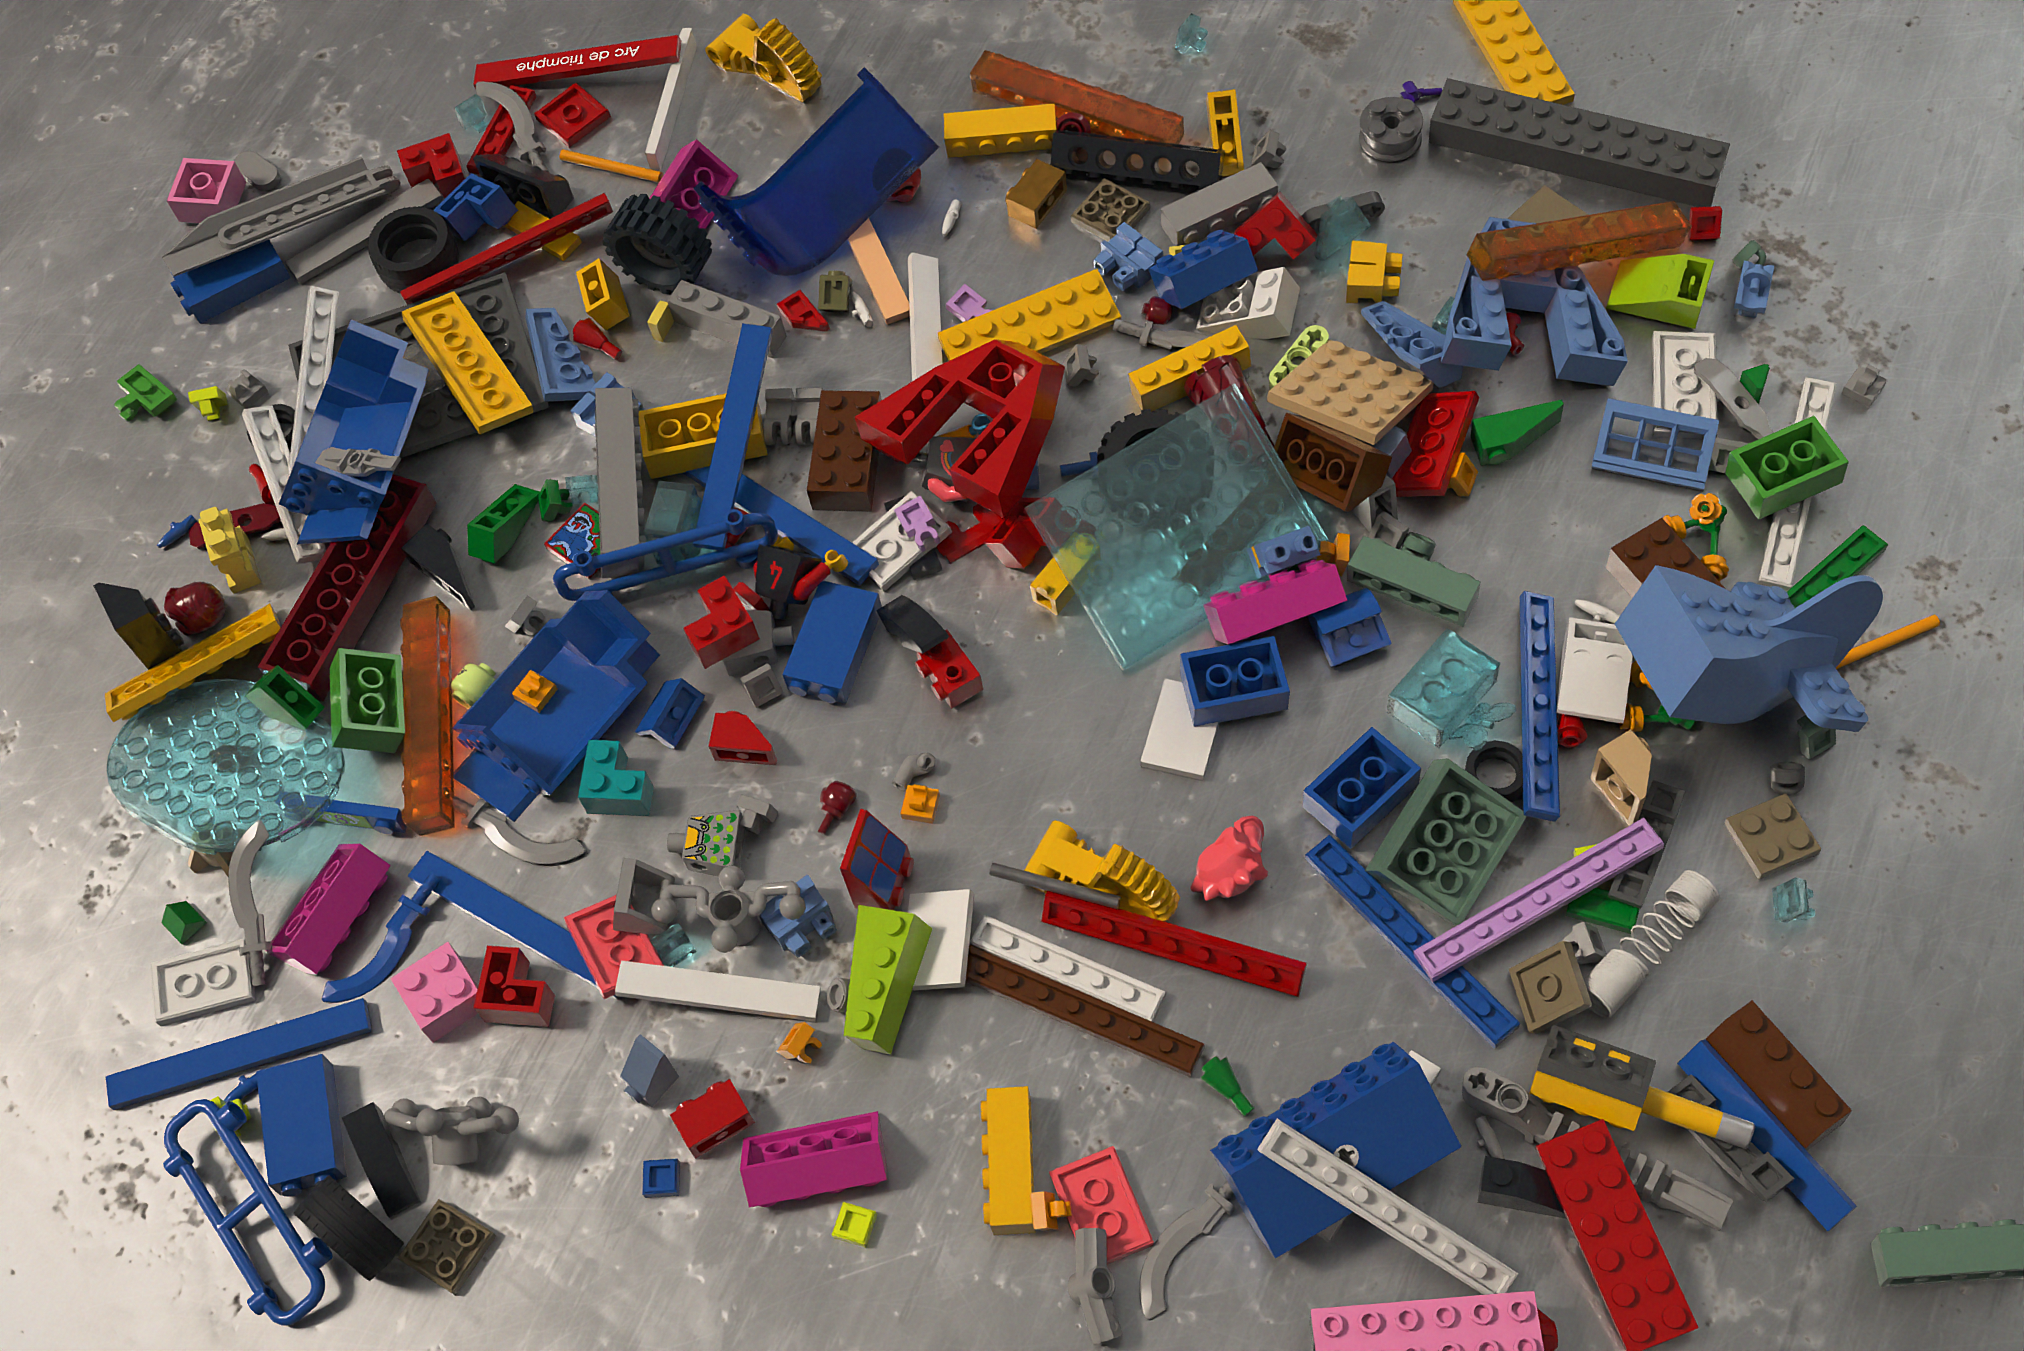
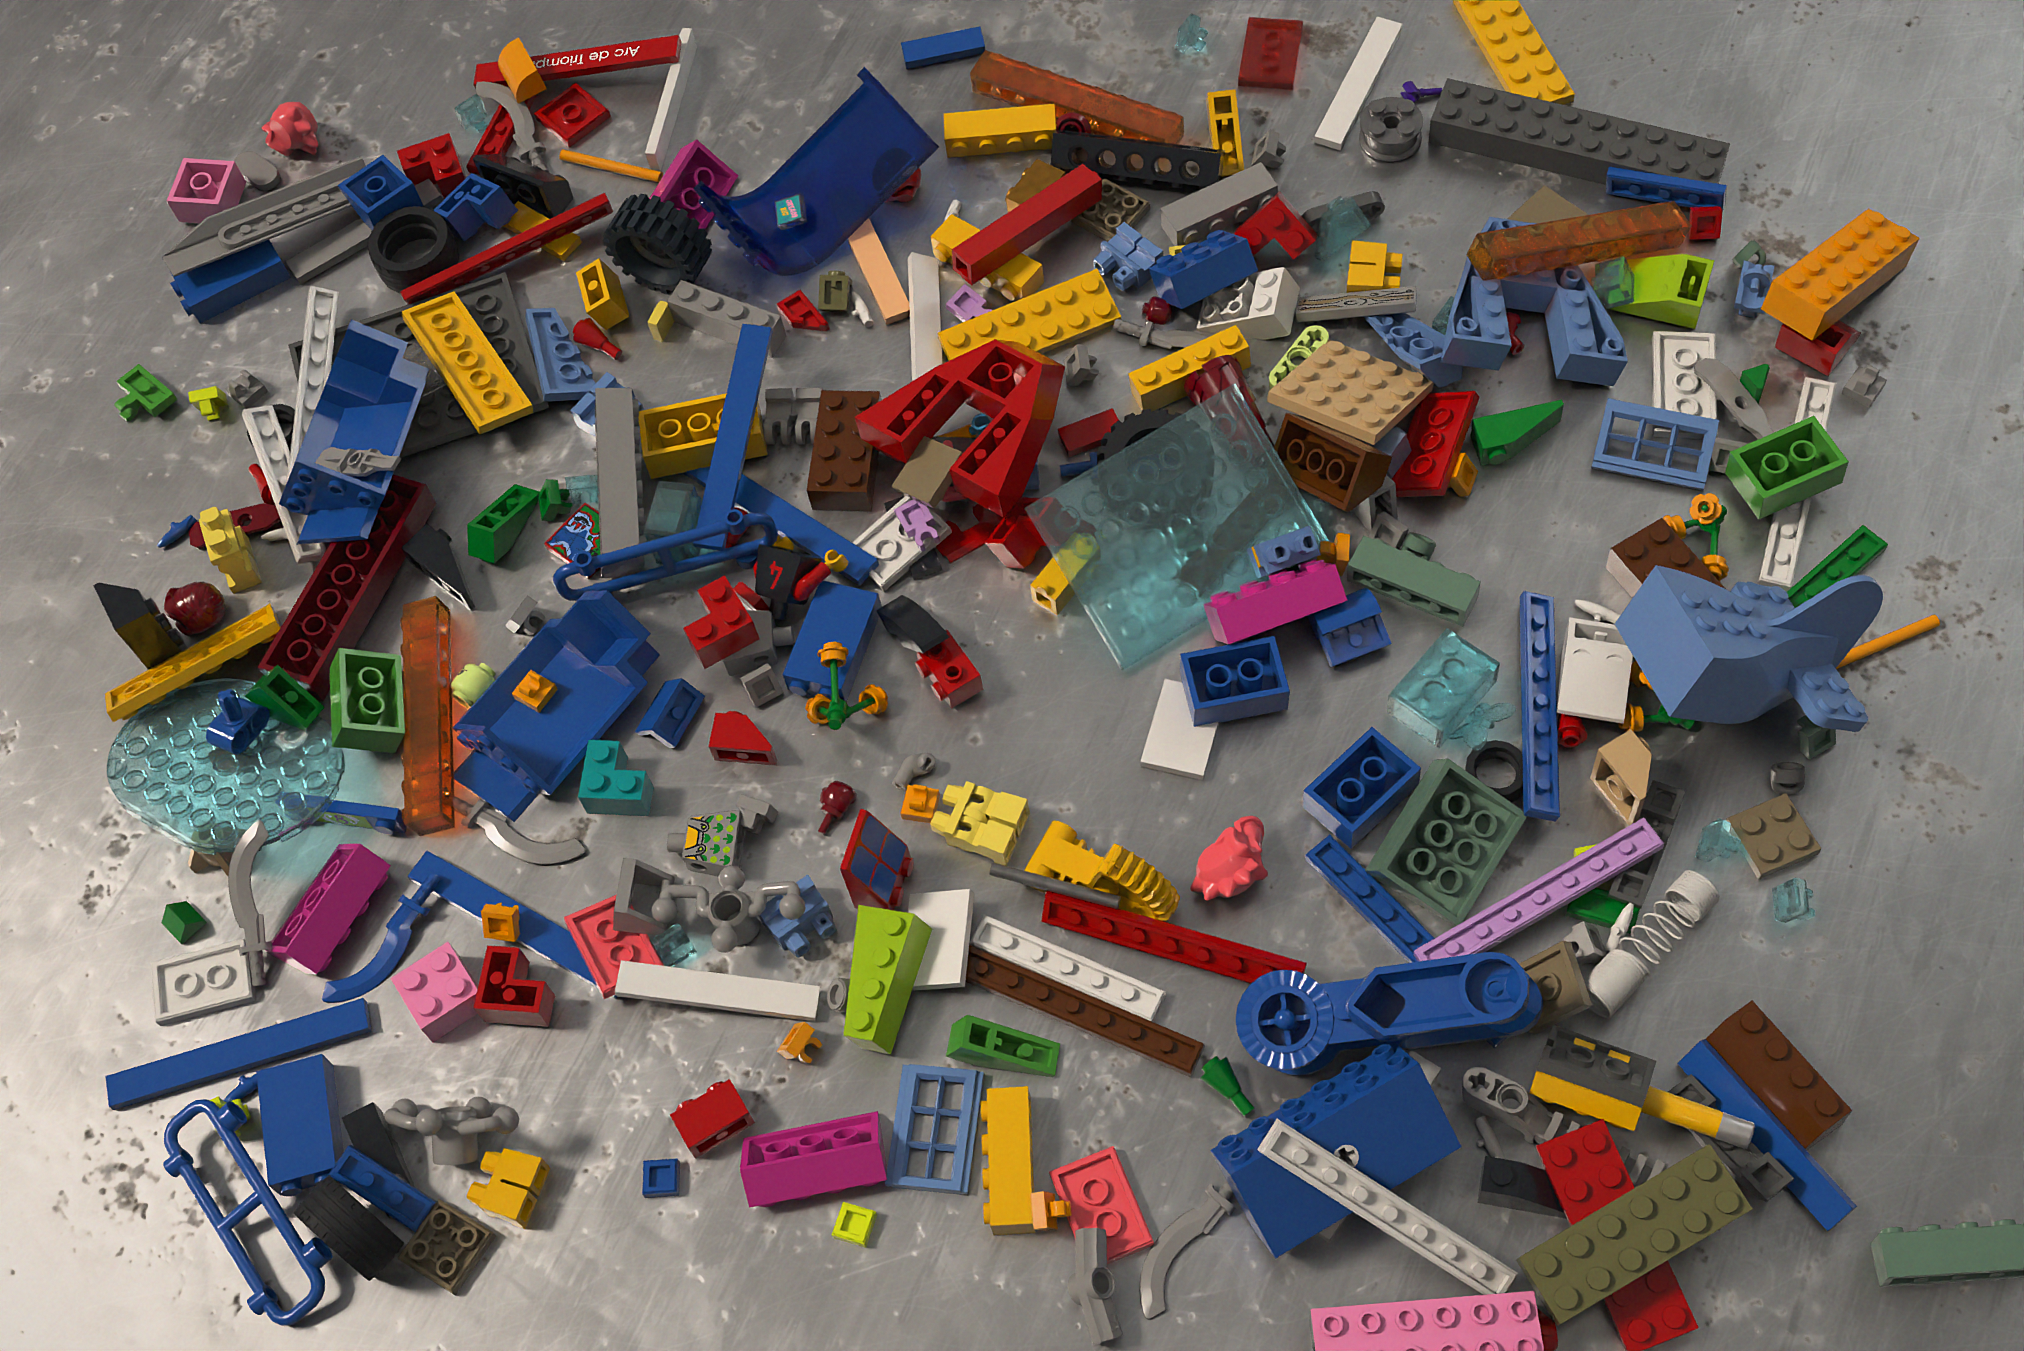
sand blue slope [620,1034,679,1107] -> none
yellow arm [705,14,822,102] -> none
none -> blue beam [206,689,270,755]
none -> coral head [261,102,319,156]
none -> blue tile [328,1145,437,1232]
none -> blue slope [338,155,424,230]
none -> yellow hips [467,1148,550,1229]
none -> light orange tile [481,903,520,942]
none -> light orange brick [498,37,547,104]
none -> tile [775,193,807,230]
none -> plant [805,642,888,730]
none -> medium blue piece [885,1064,984,1195]
none -> dark tan tile [891,436,963,509]
none -> blue tile [901,26,986,69]
none -> yellow brick [930,214,1044,301]
none -> light yellow hips [930,781,1030,866]
none -> bright green slope [946,1015,1060,1077]
none -> red brick [952,164,1102,285]
none -> red tile [1057,408,1119,457]
none -> blue arm [1236,952,1543,1076]
none -> clear red tile [1238,17,1303,90]
none -> light grey tile [1296,286,1417,322]
none -> white tile [1314,17,1403,151]
none -> olive brick [1516,1143,1753,1326]
none -> clear light blue brick [1591,256,1635,309]
none -> white helmet [1604,902,1634,952]
none -> blue tile [1606,167,1727,212]
none -> clear light blue tile [1695,818,1741,862]
none -> light orange brick [1761,208,1920,341]
none -> red slope [1775,320,1861,376]

